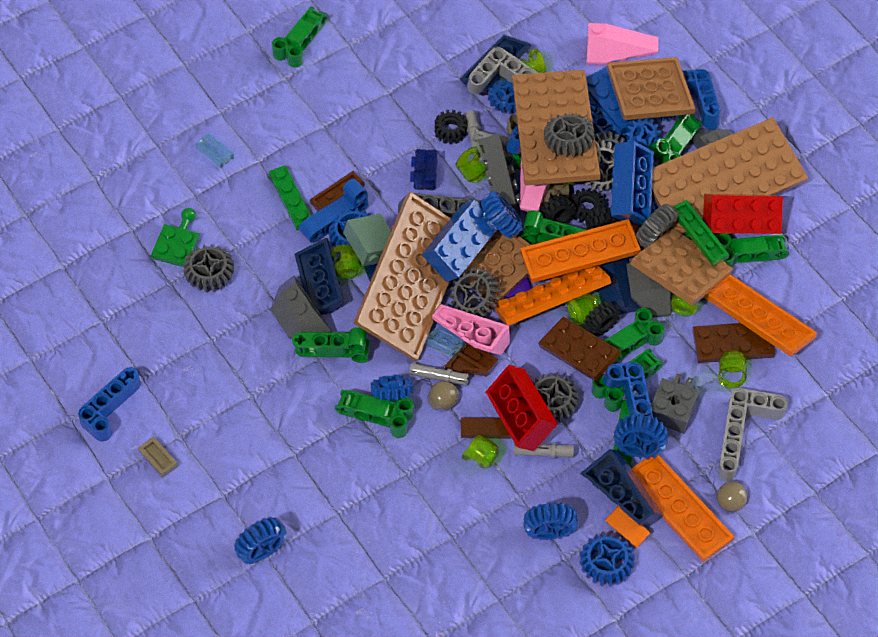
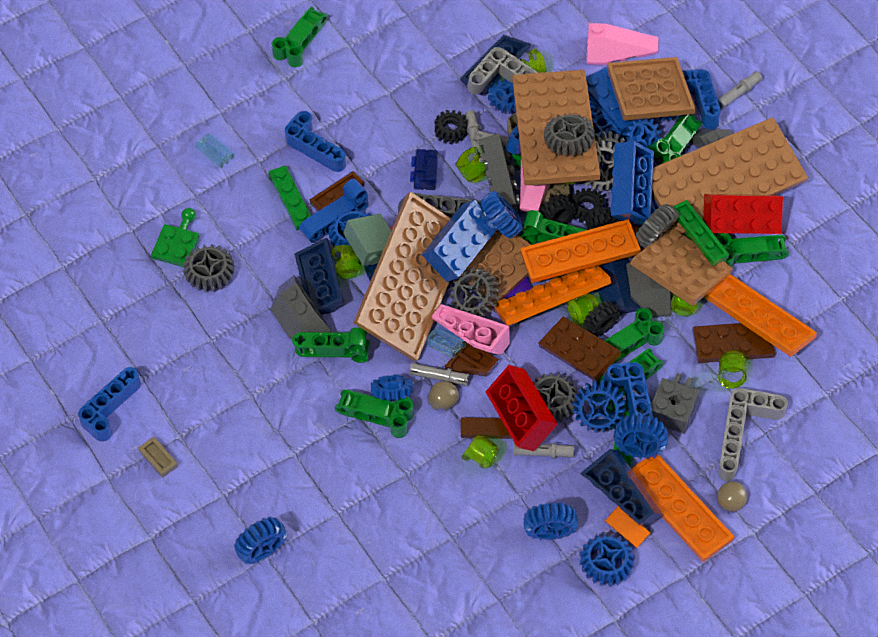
none -> blue beam [285,111,346,172]
none -> blue gear [572,380,626,433]
none -> light grey pin [717,71,762,109]

